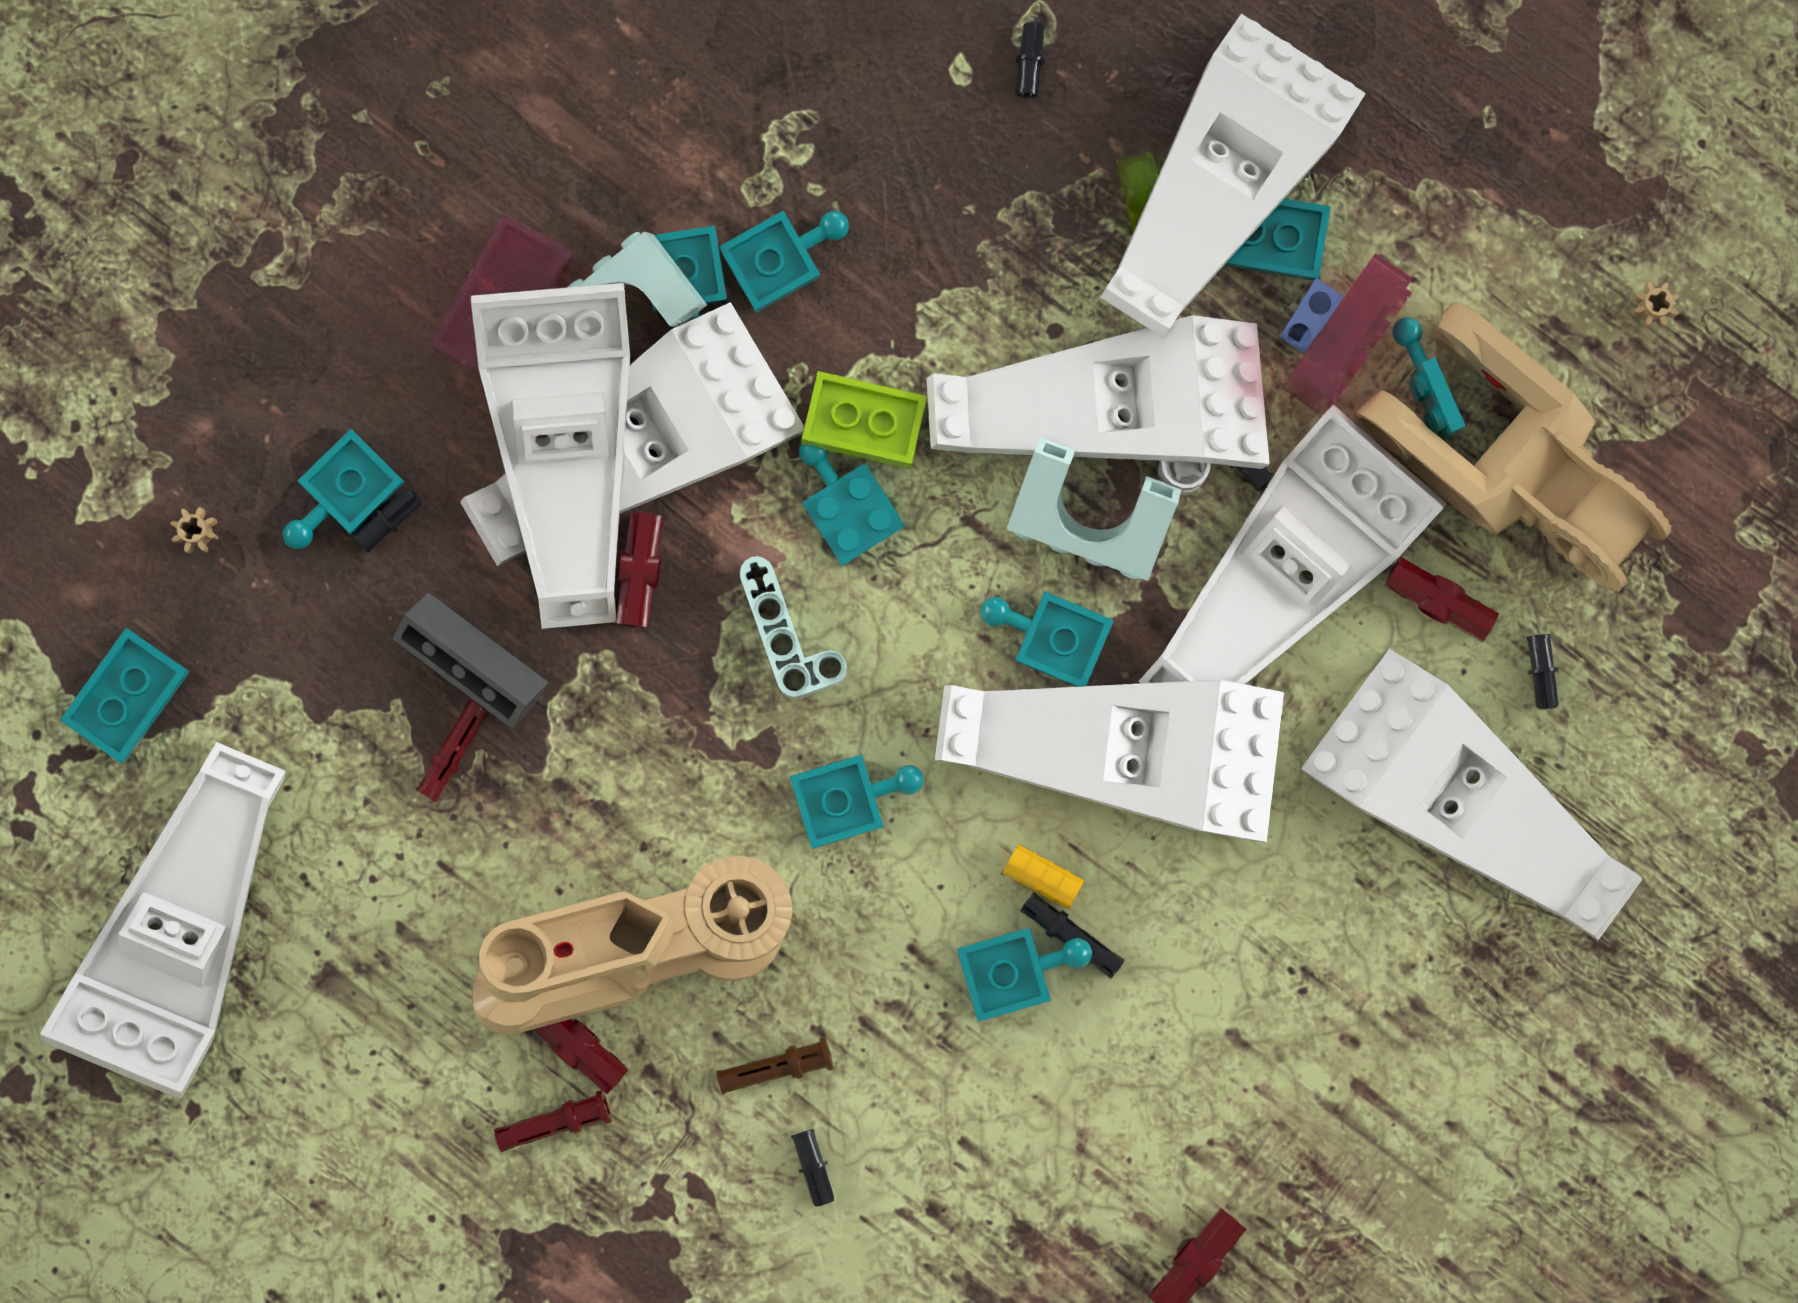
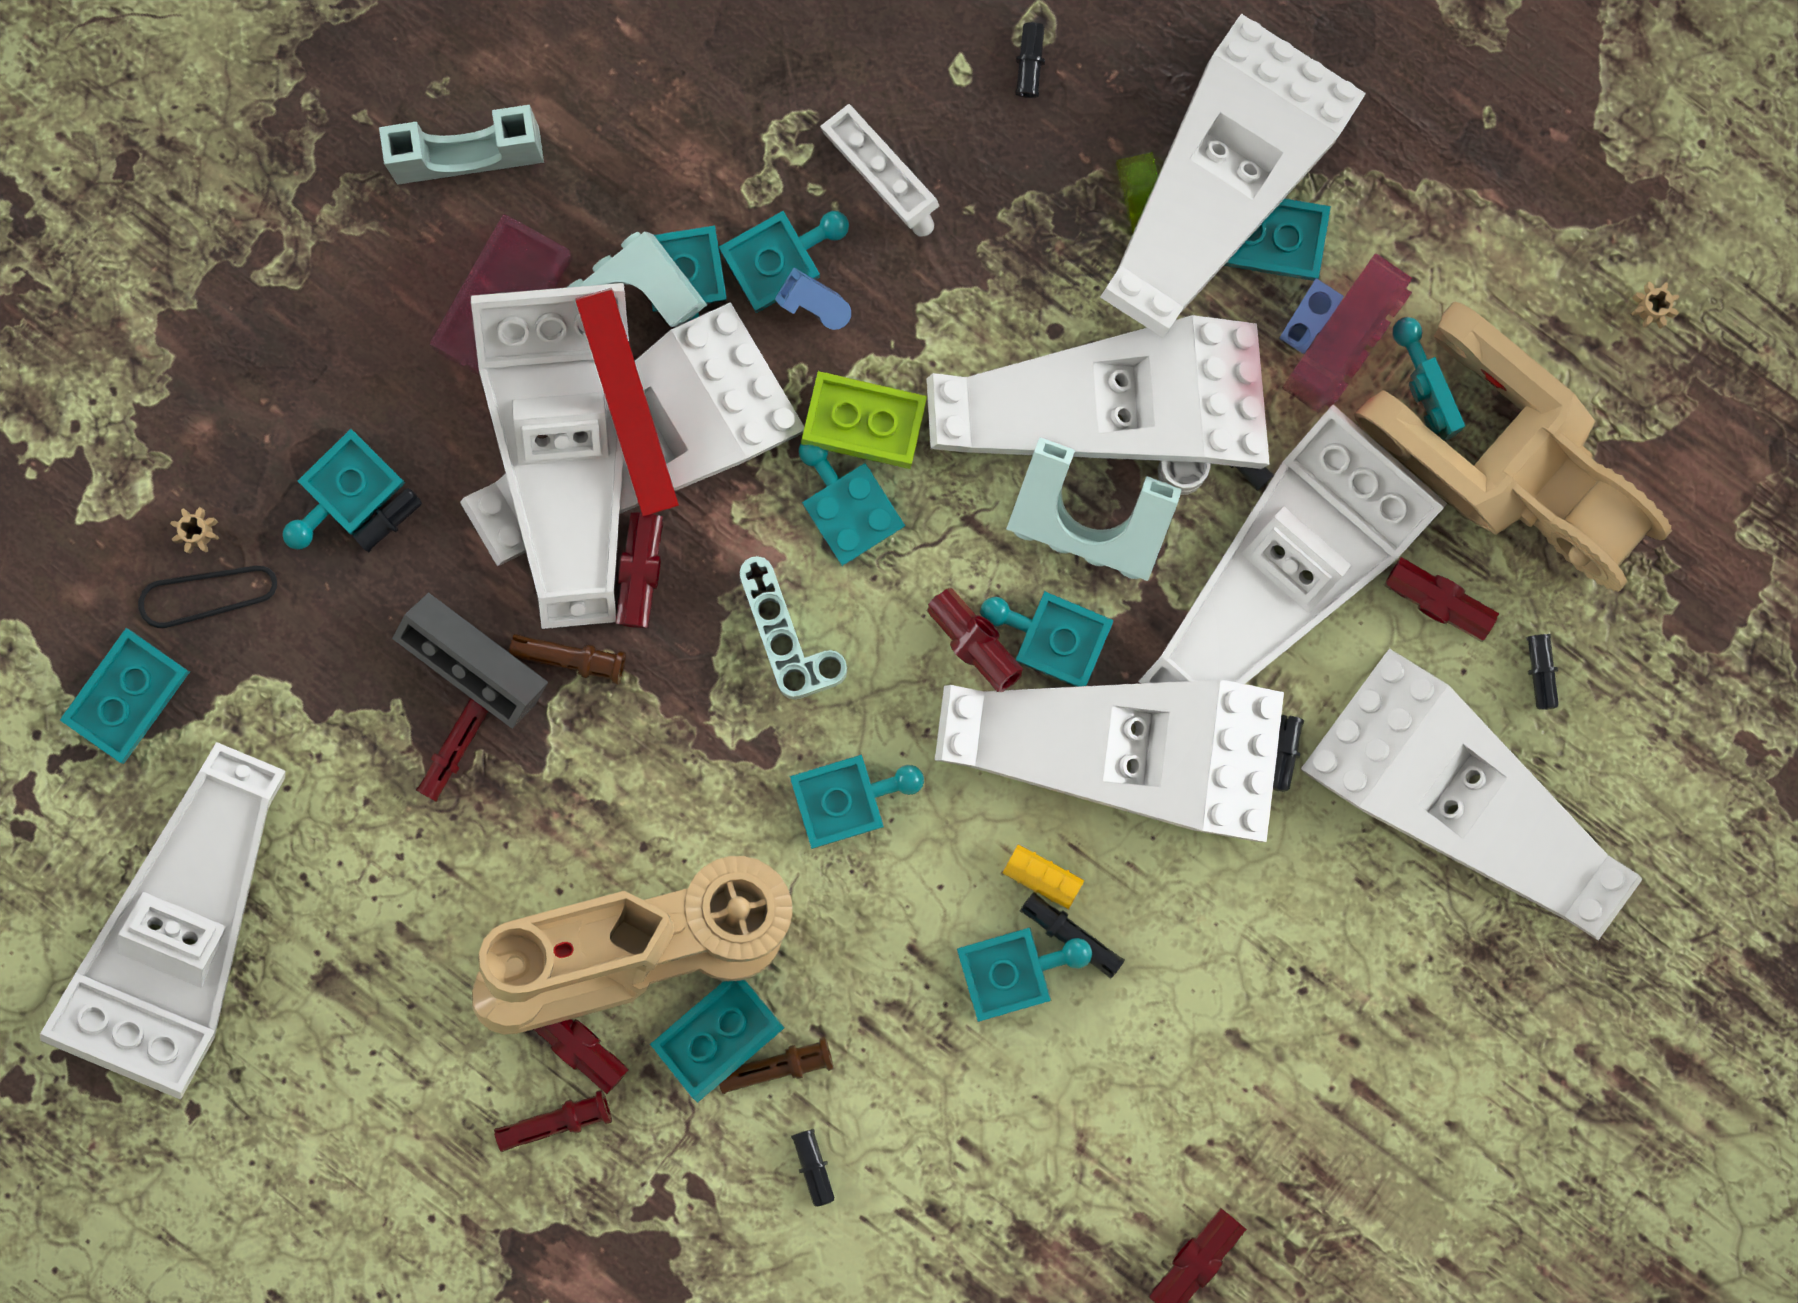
none -> black piece [138,566,277,628]
none -> light aqua arch [379,105,544,185]
none -> reddish brown pin [509,634,626,685]
none -> red tile [575,288,679,516]
none -> teal plate [650,979,785,1103]
none -> medium blue leg [775,268,851,330]
none -> white piece [820,104,939,236]
none -> dark red piece [927,588,1024,692]
none -> black axle [1273,715,1304,792]

